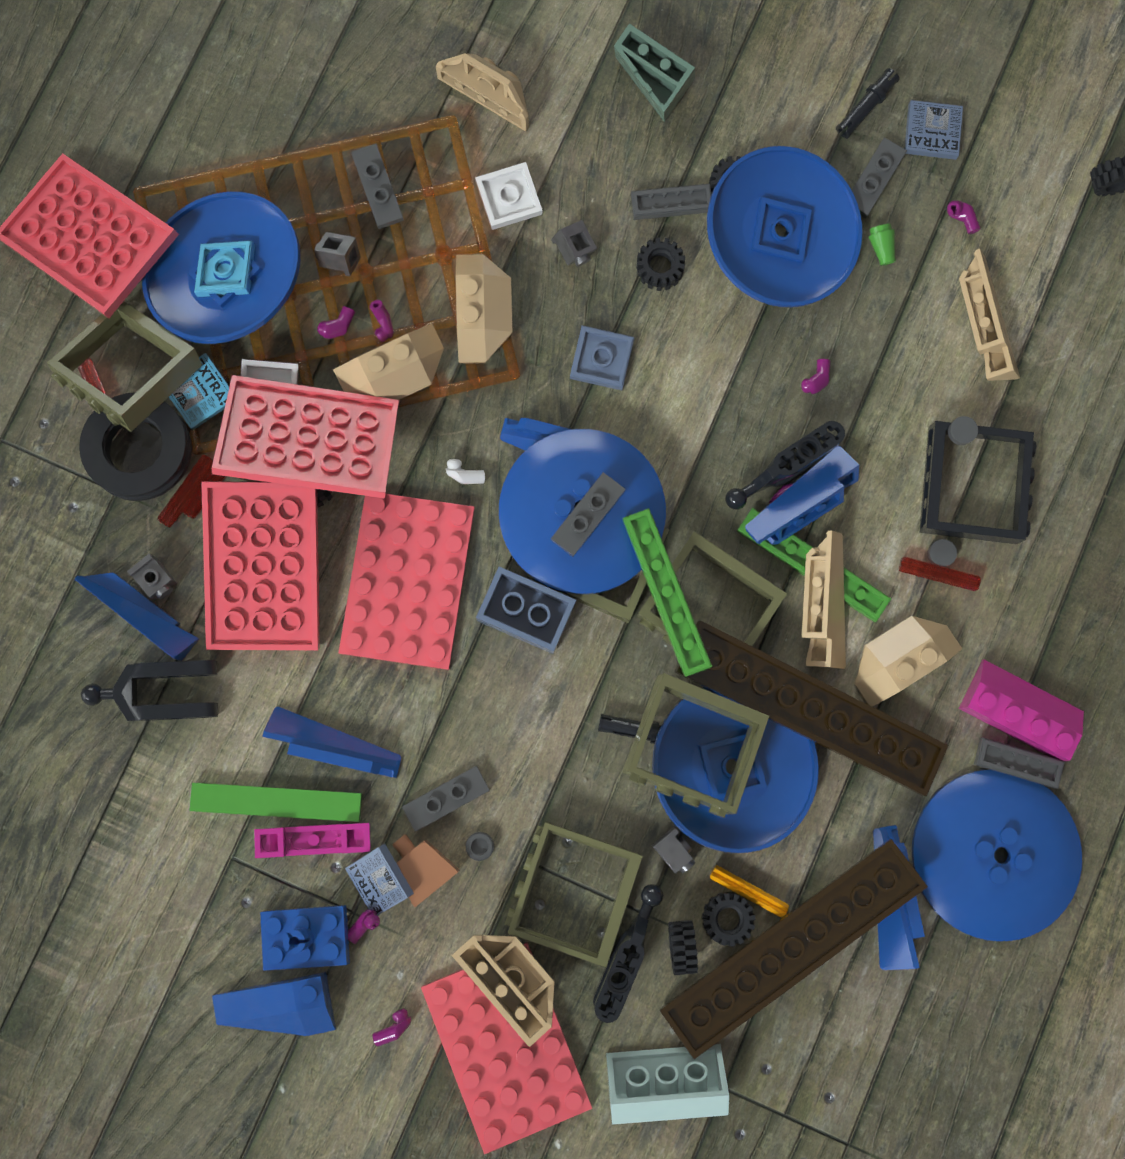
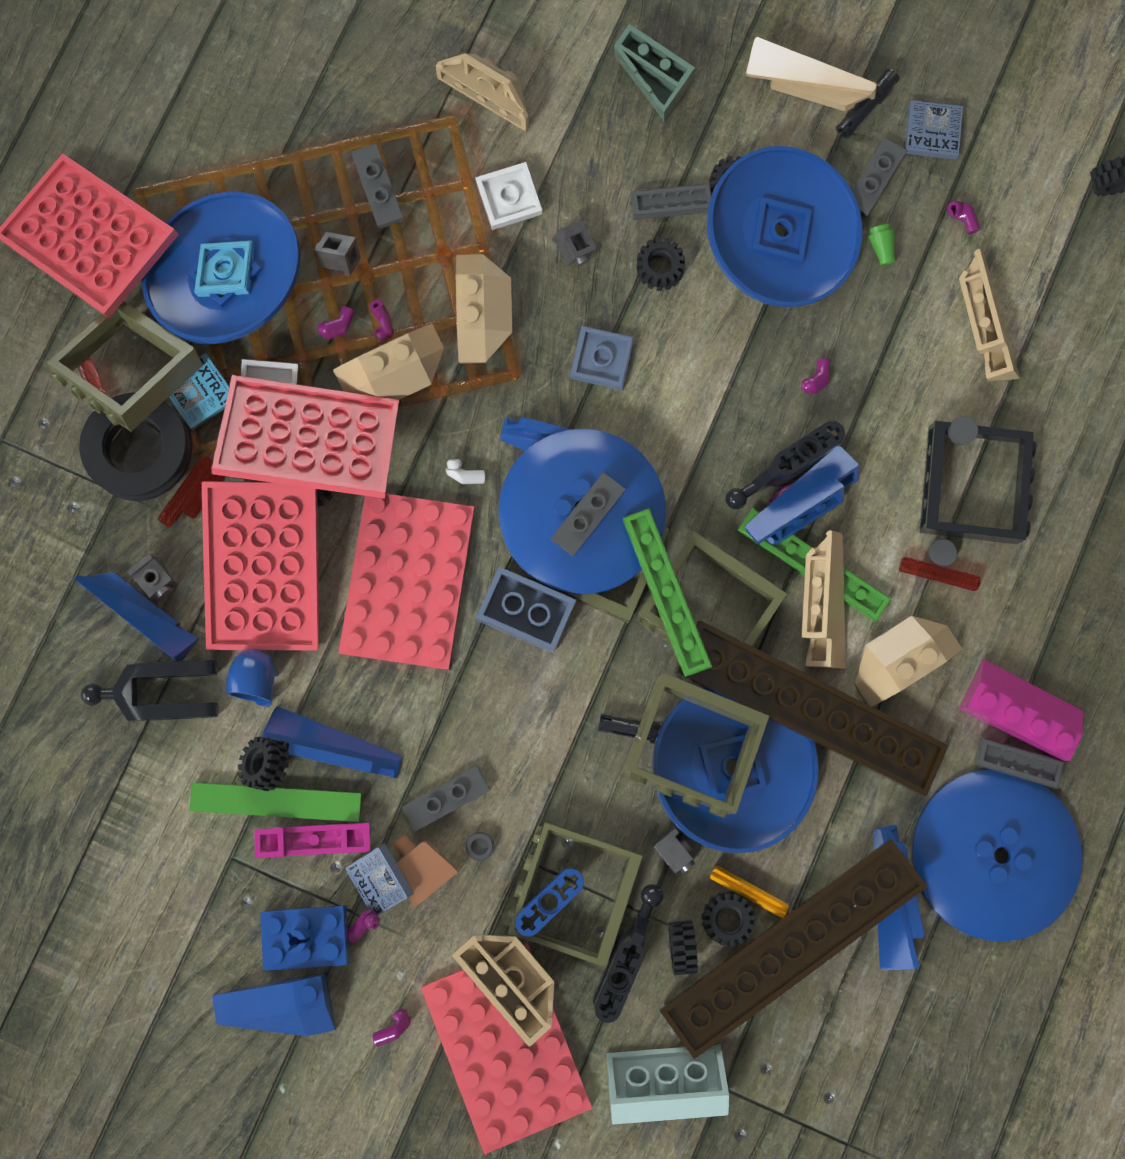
none -> blue piece [226,649,279,707]
none -> black tyre [238,736,289,791]
none -> blue beam [515,868,584,937]
none -> tan wedge [746,37,877,111]

